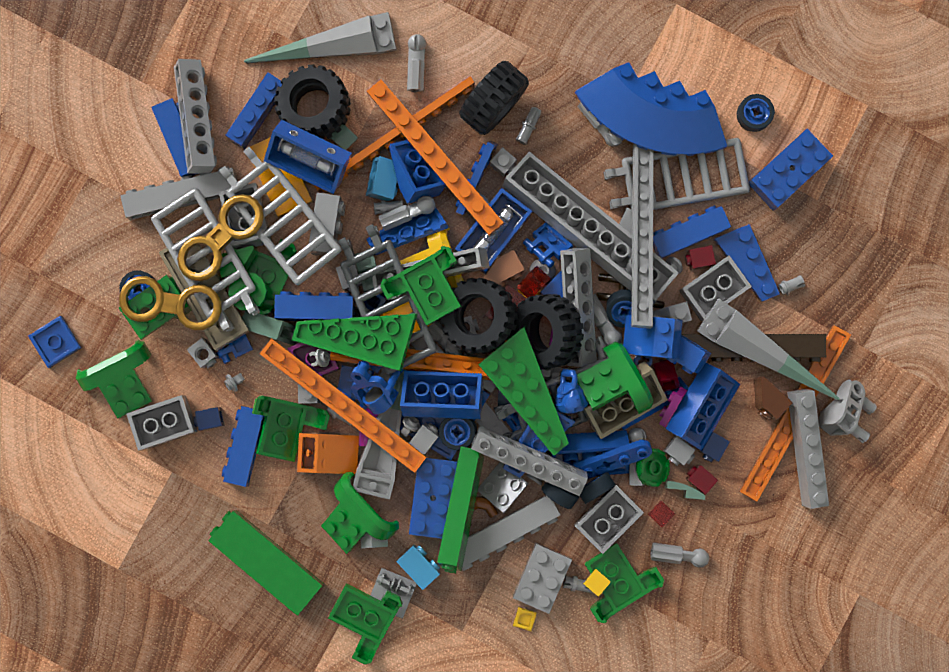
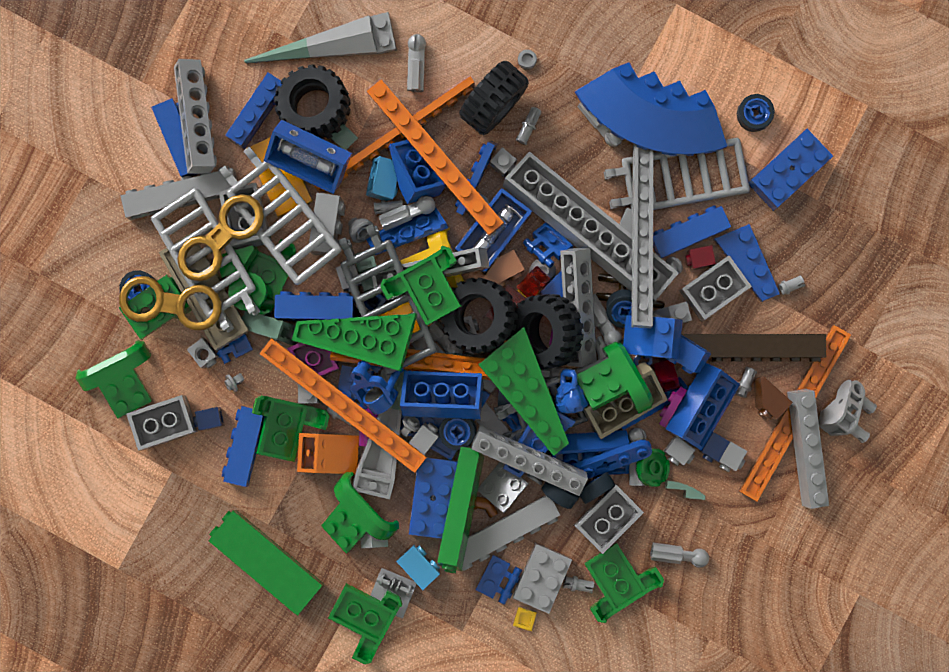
blue tile [28,315,82,368] -> none
light grey plate [309,348,330,367] -> none
yellow tile [583,569,610,597] -> none
clear red tile [648,500,675,528] -> none
dark red brick [686,465,718,495] -> none
light grey plate [697,299,840,400] -> none
none -> light grey brick [348,217,373,243]
none -> blue plate [476,555,522,605]
none -> light grey tile [518,50,537,70]
none -> light grey brick [718,441,747,472]
none -> light grey pin [735,367,757,398]

